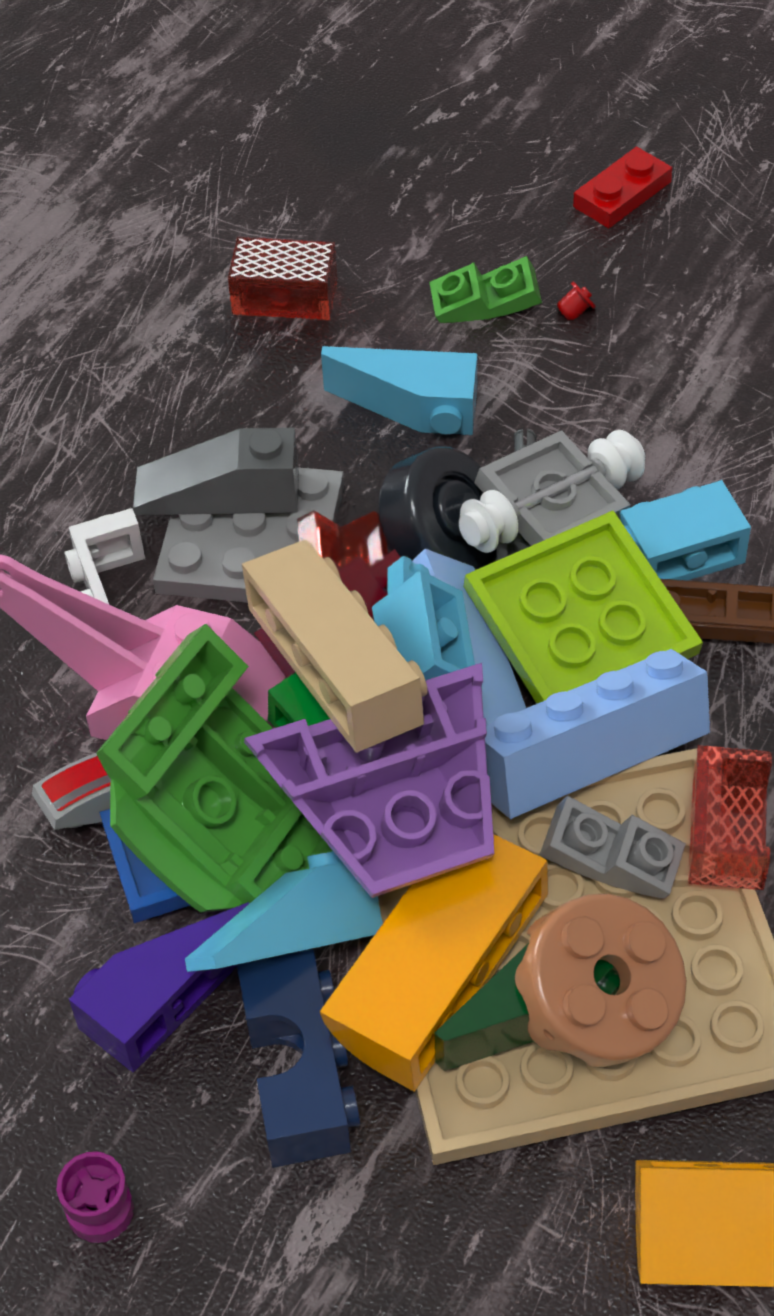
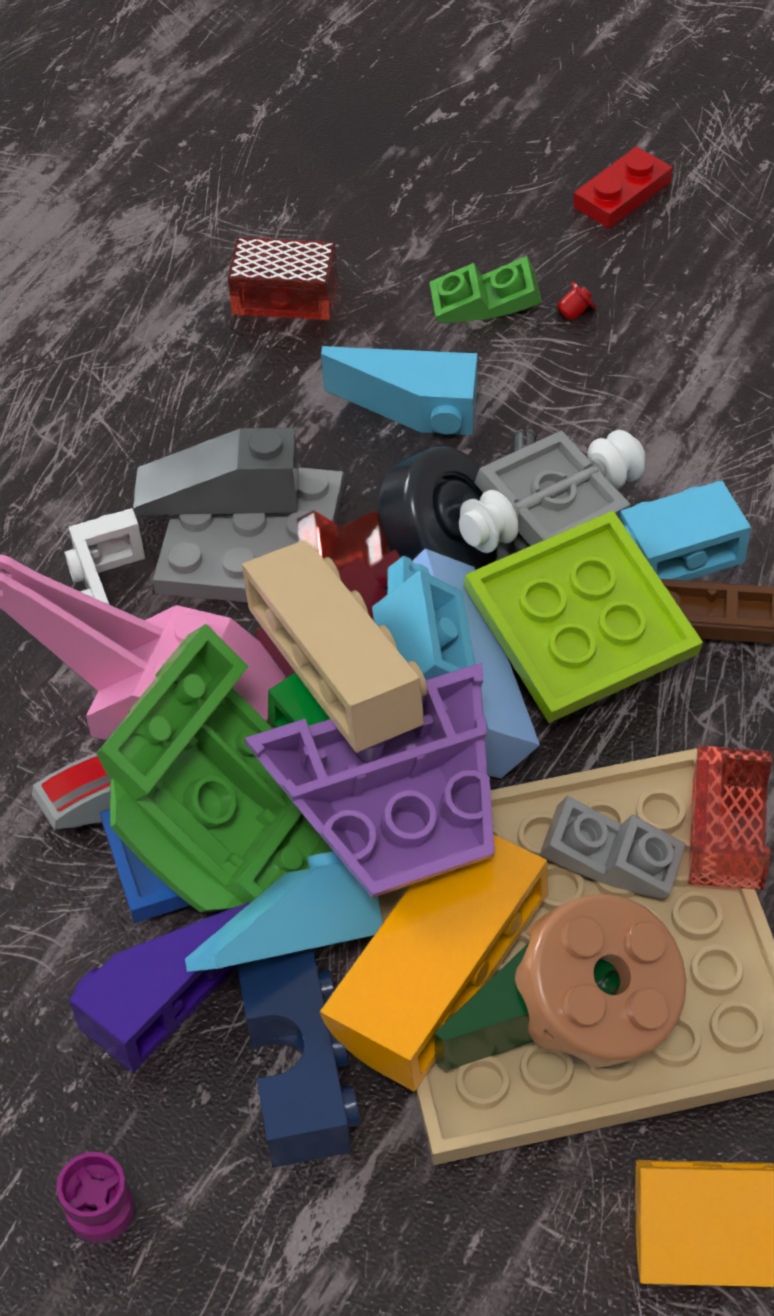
light blue brick [485,649,710,819] -> none

